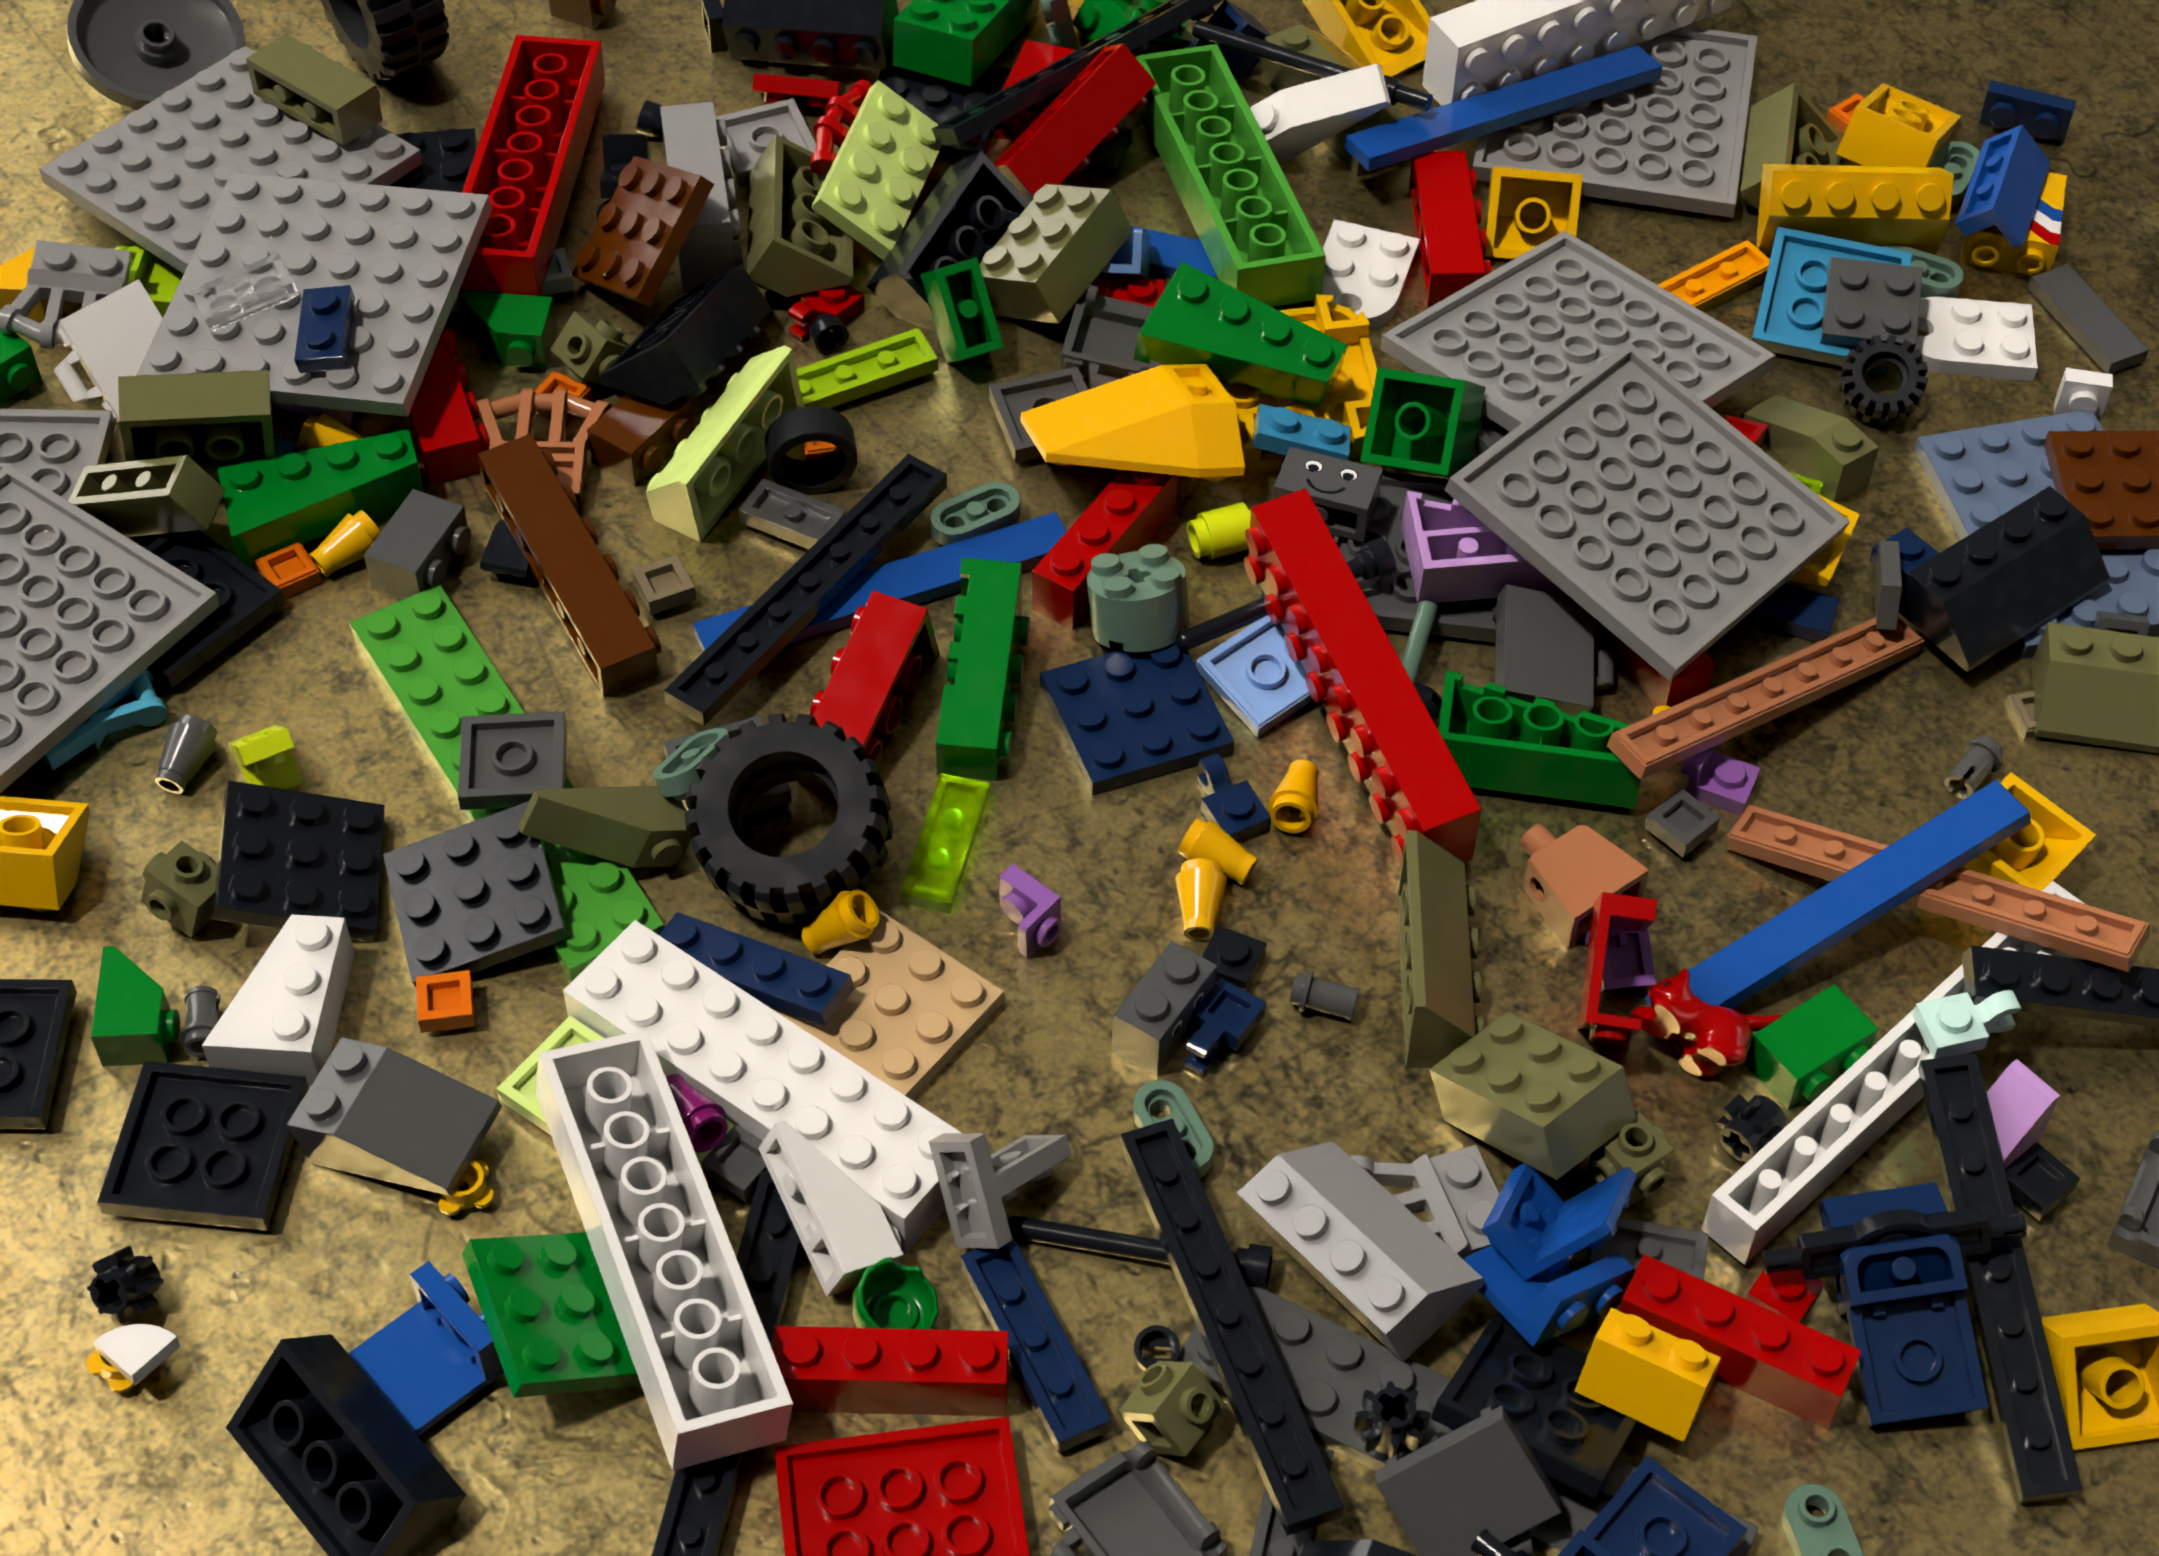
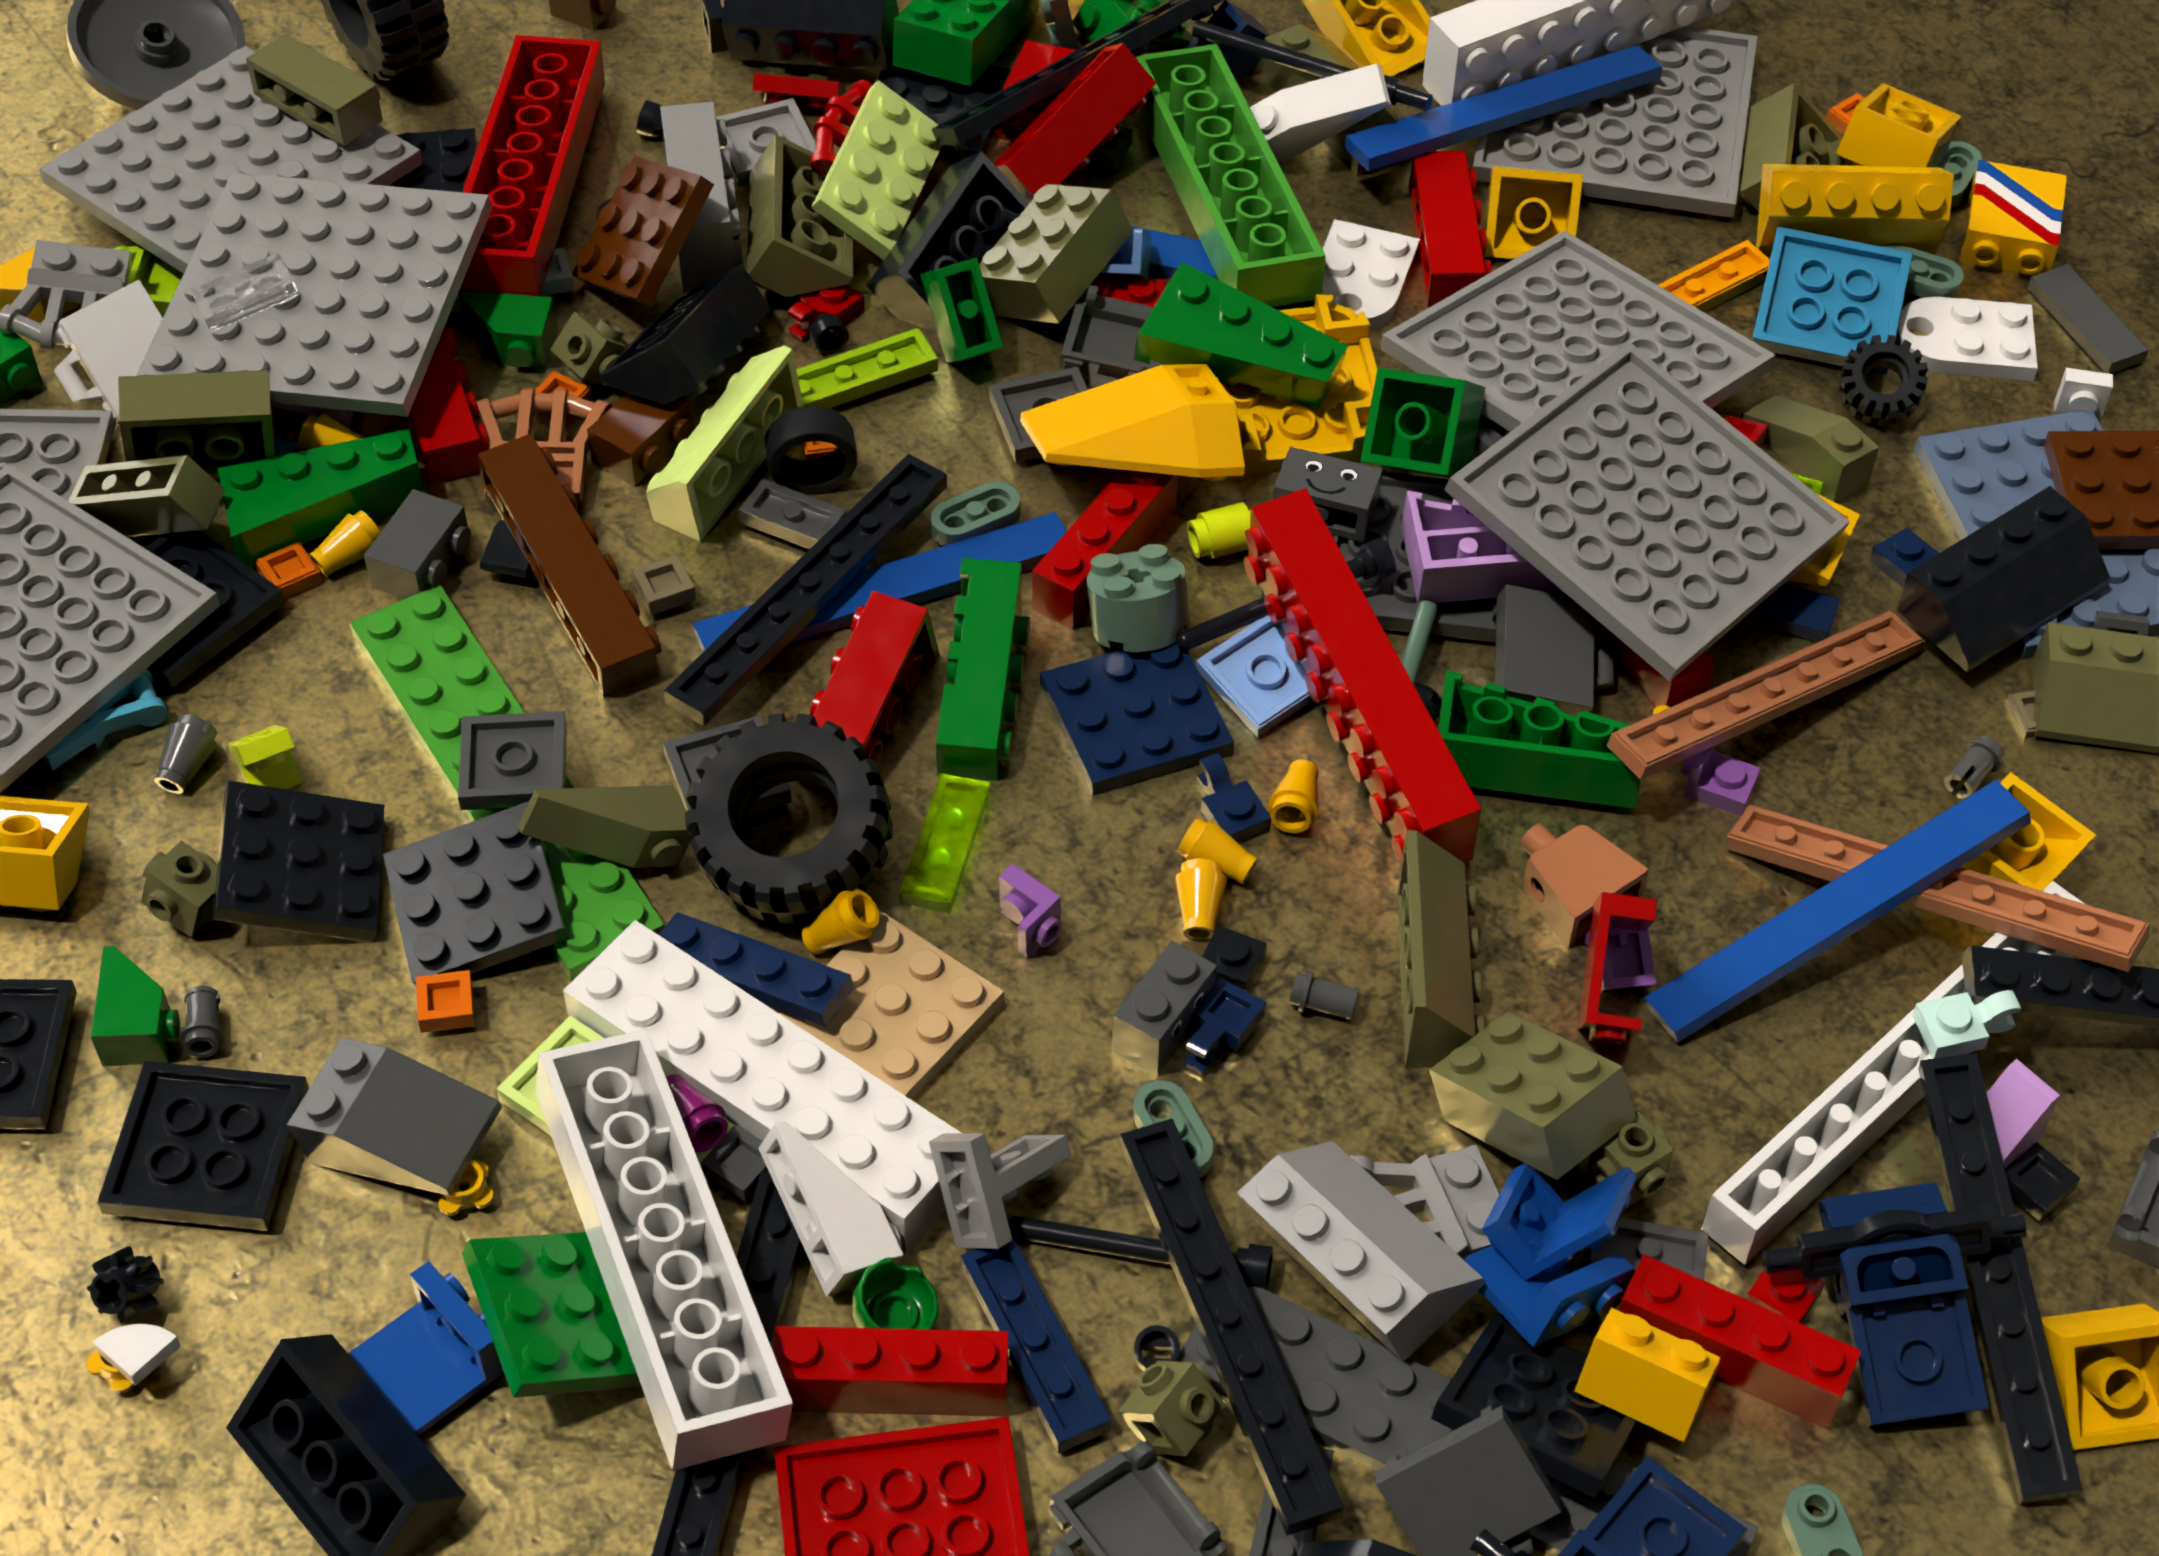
white wedge [202,914,355,1087] -> none
dark blue plate [294,285,355,373] -> none
black slope [600,134,652,198] -> none
sand green plate [652,728,731,801] -> none
dark azure plate [1253,404,1351,460] -> none
black gear [1354,1381,1430,1458] -> none
red animal [1630,969,1783,1077] -> none
dark grey plate [1644,788,1720,857] -> none
black gear [1717,1094,1786,1162] -> none
green brick [1744,984,1879,1110] -> none
dark grey plate [1820,257,1923,353] -> none
dark grey tile [1874,540,1902,630] -> none
blue panel [1955,125,2050,248] -> none
dark blue plate [1978,80,2076,144] -> none

